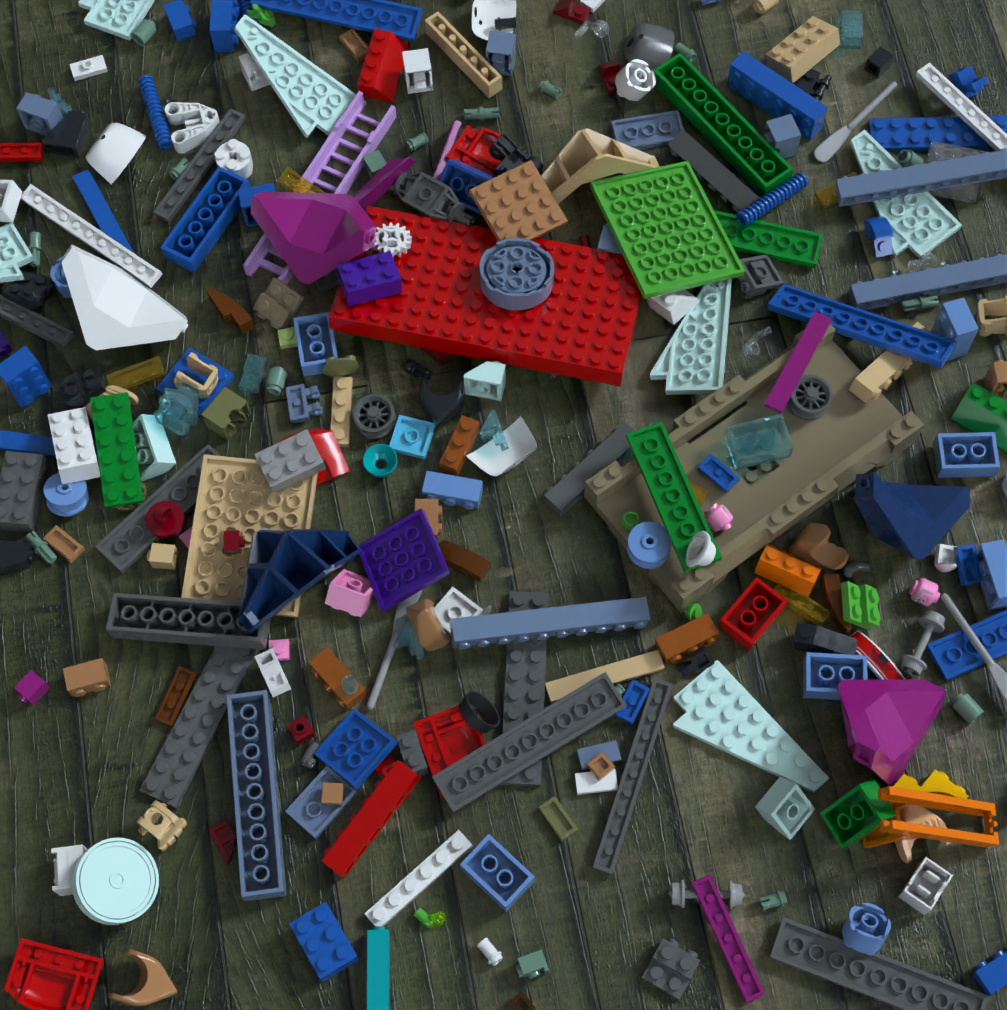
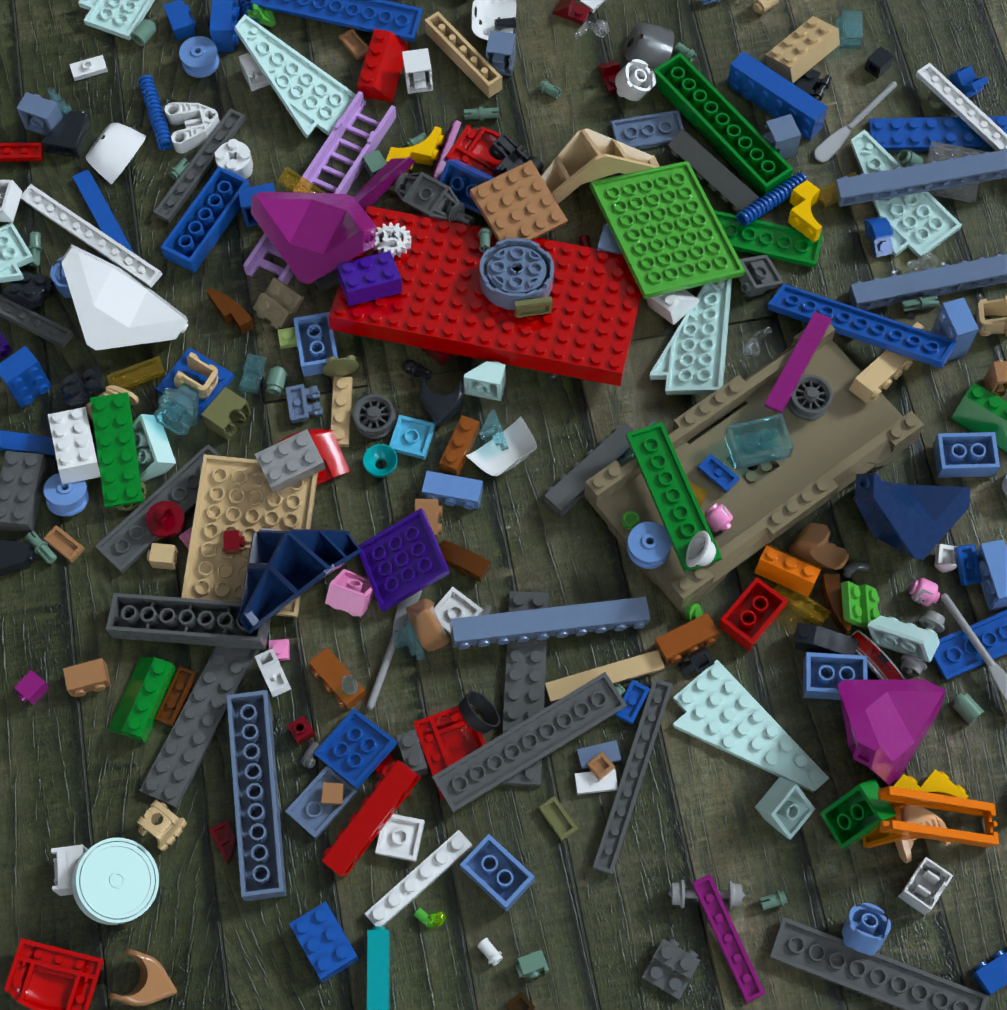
none -> green slope [108,657,177,743]
none -> medium blue wheel [179,36,220,78]
none -> white plate [375,814,425,862]
none -> yellow arch [386,126,444,174]
none -> sand green pin [478,228,492,252]
none -> olive tile [514,296,553,318]
none -> yellow arch [788,180,822,242]
none -> light aqua slope [867,616,940,663]

